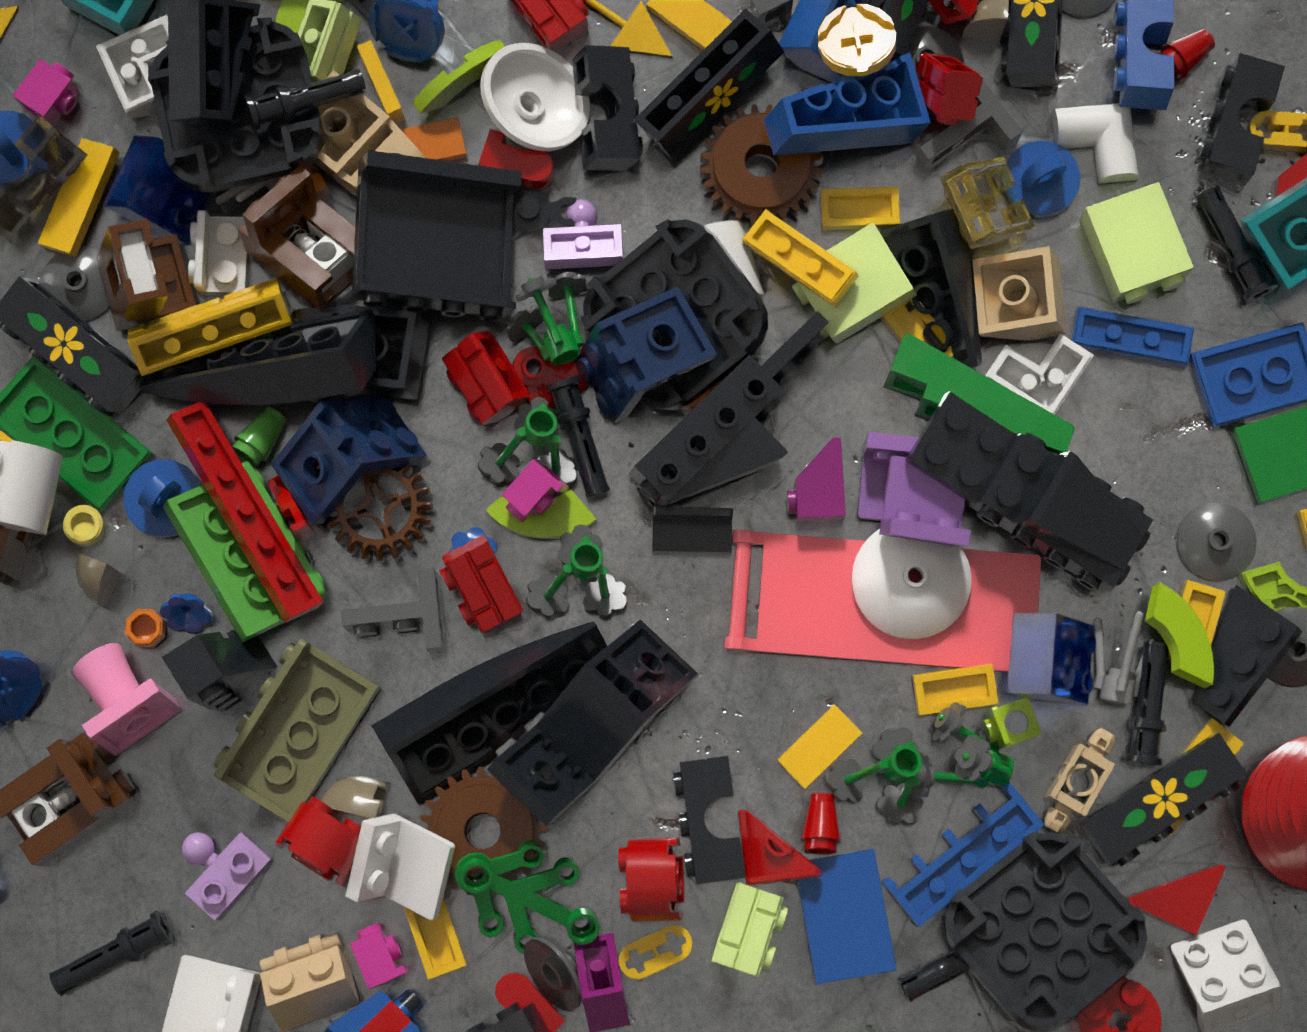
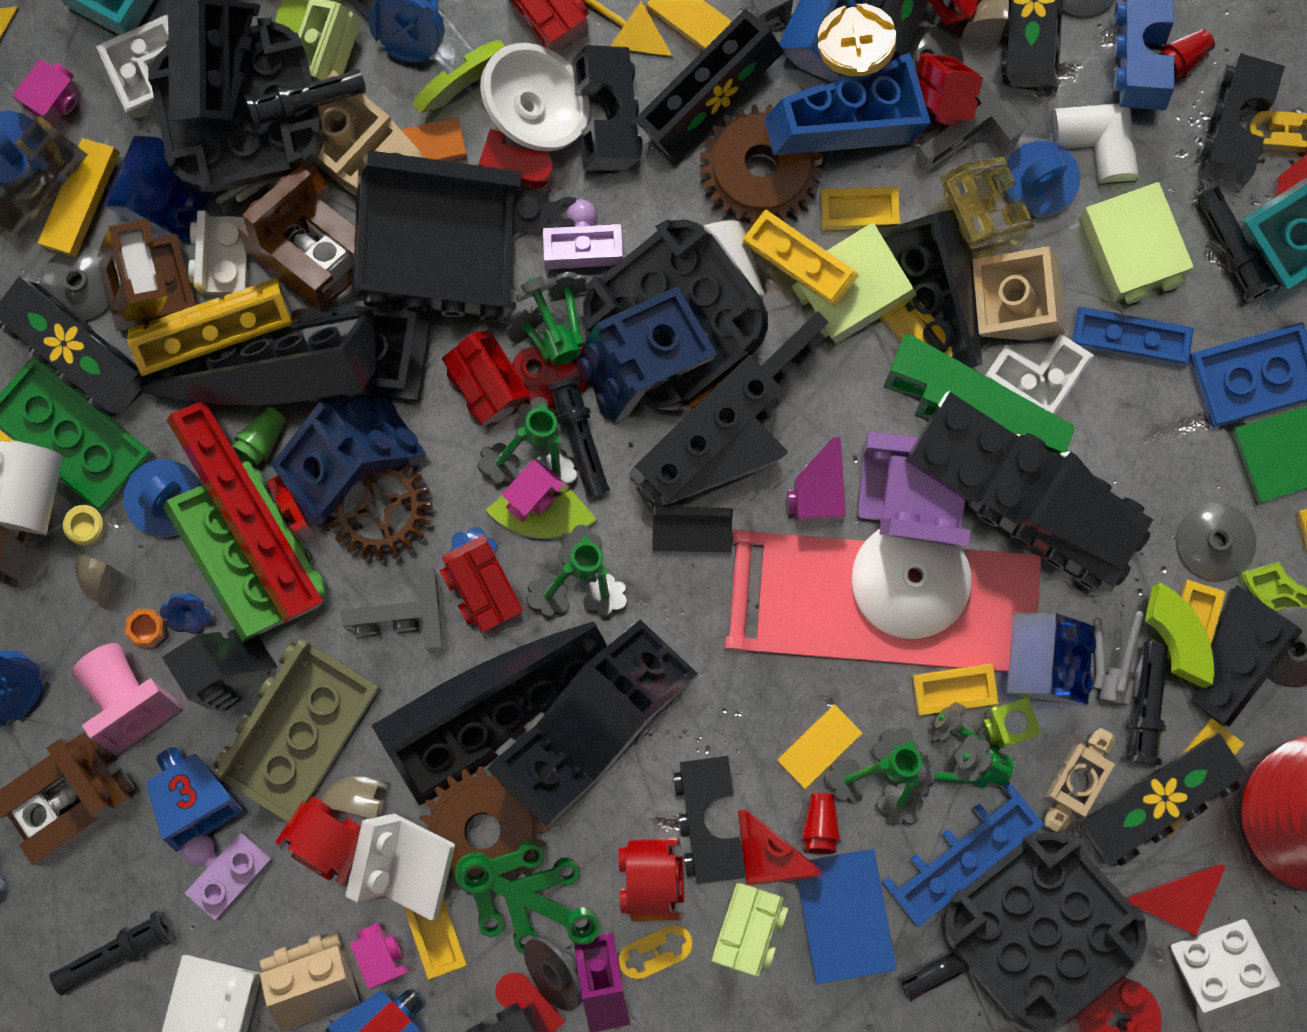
yellow tile [357,40,405,124] -> none
none -> blue torso [147,747,243,852]

